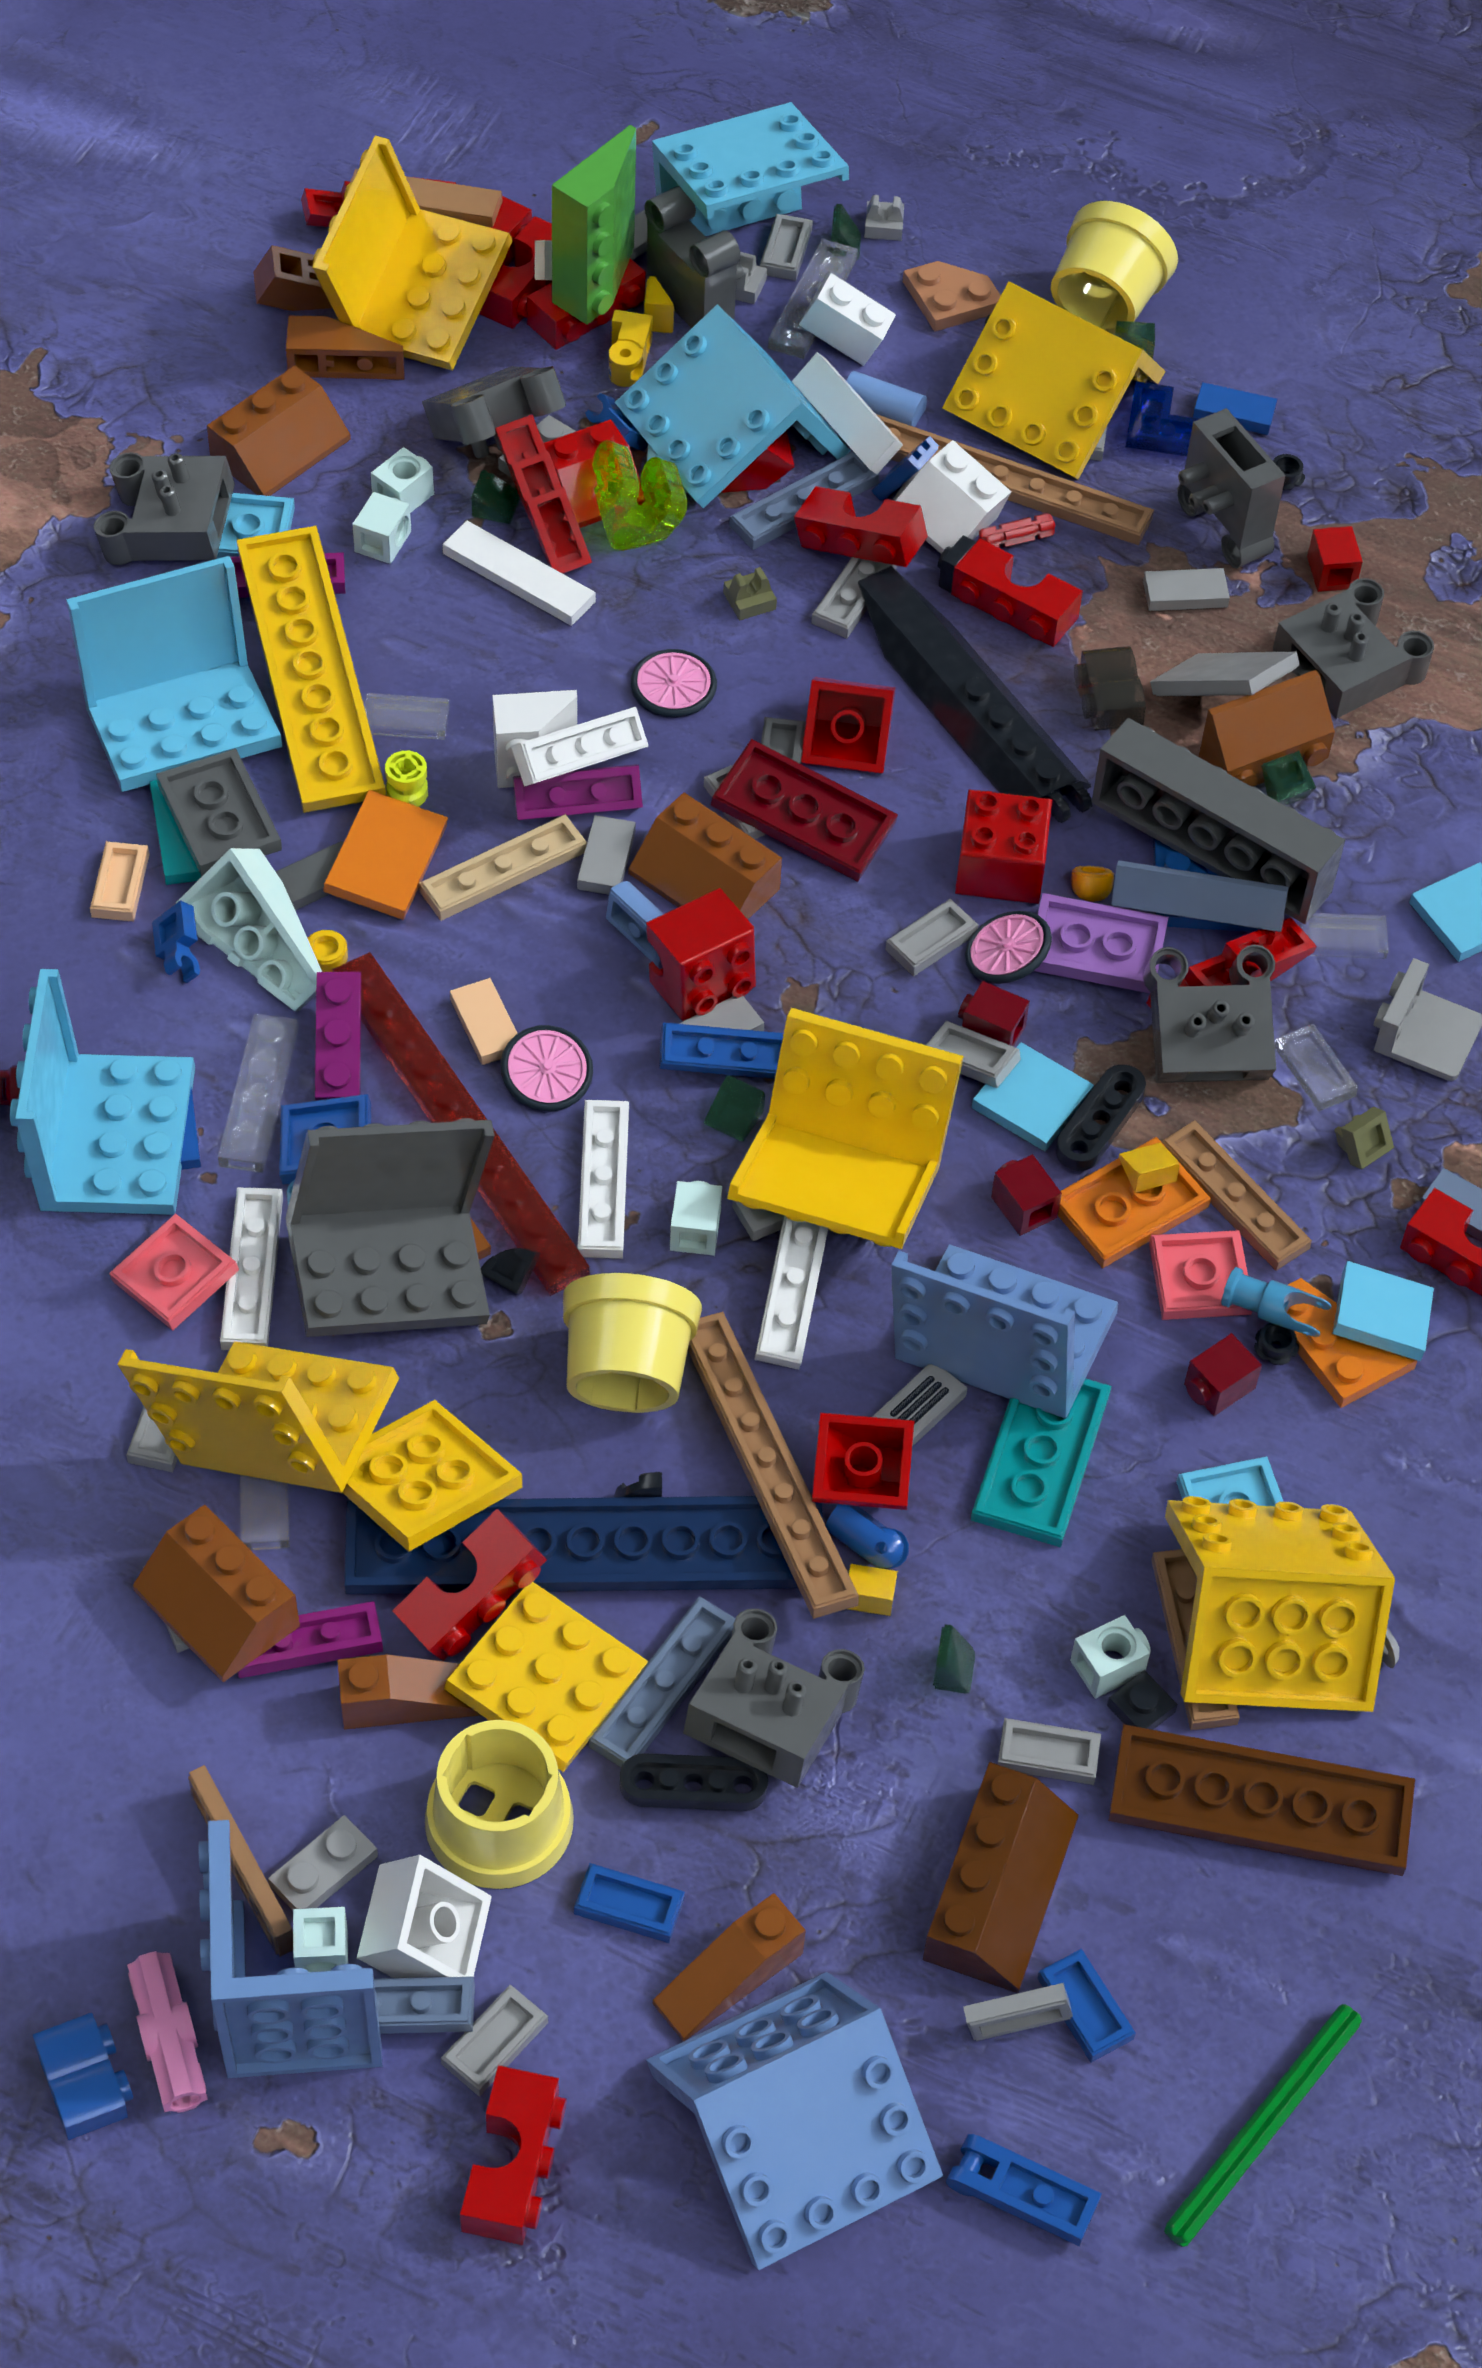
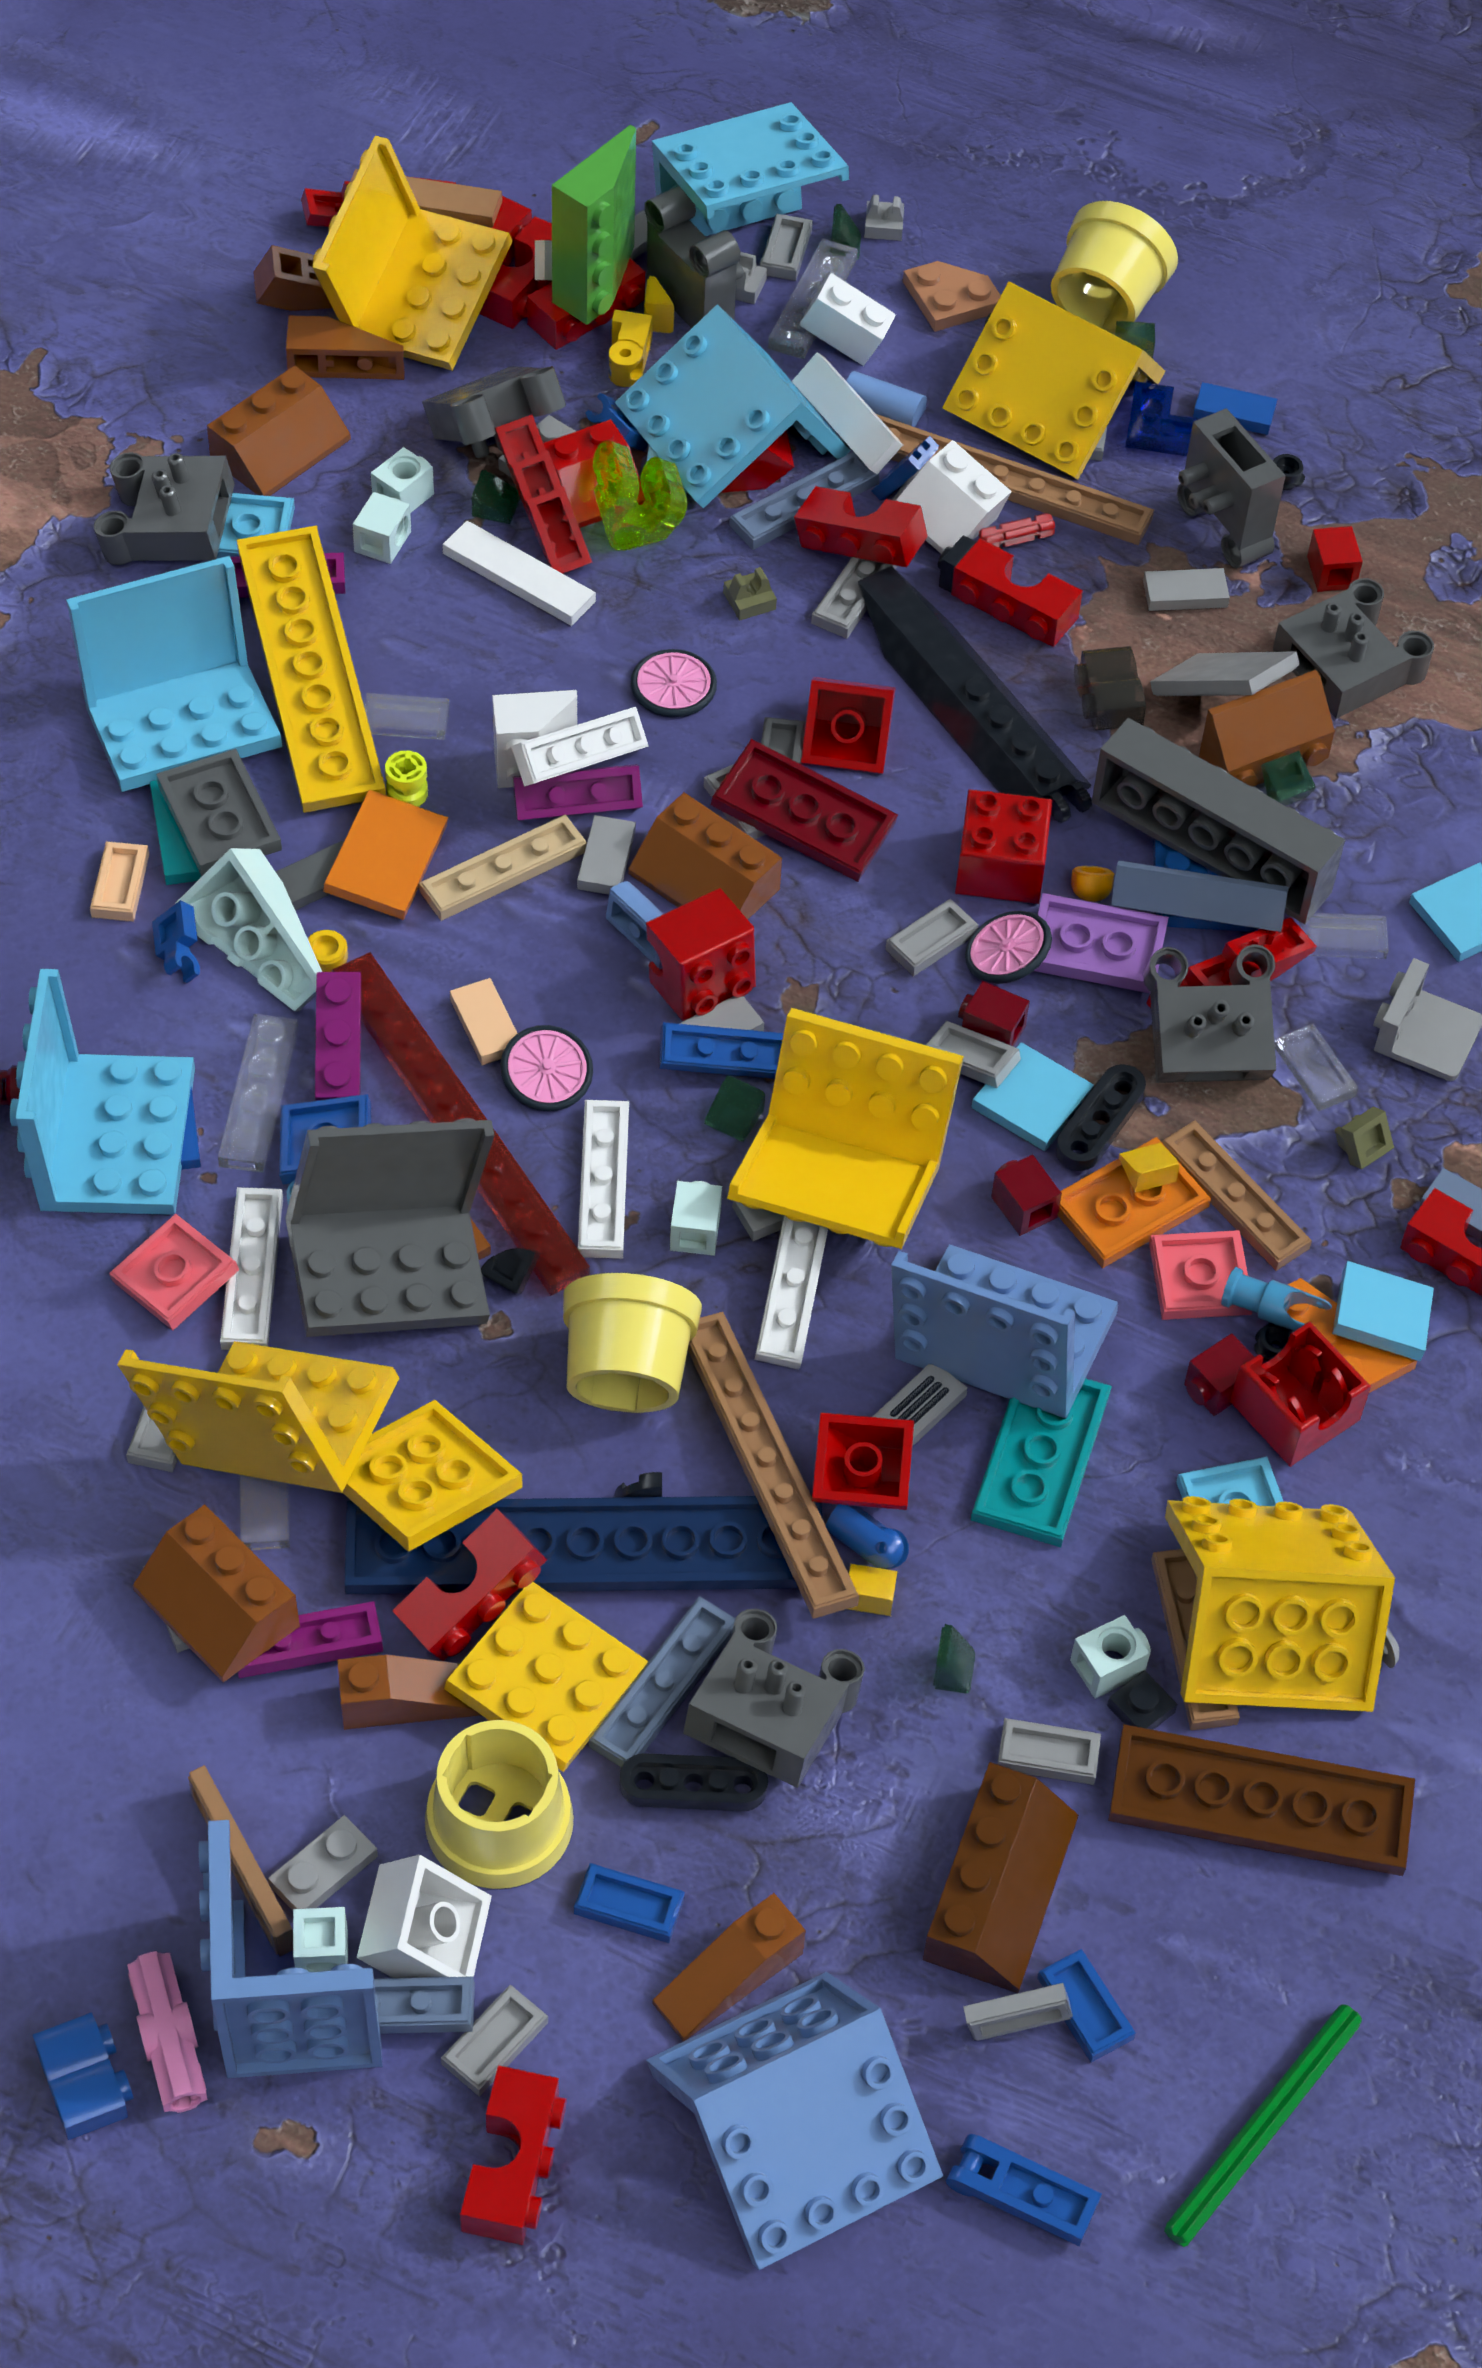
none -> red piece [1230,1321,1371,1467]

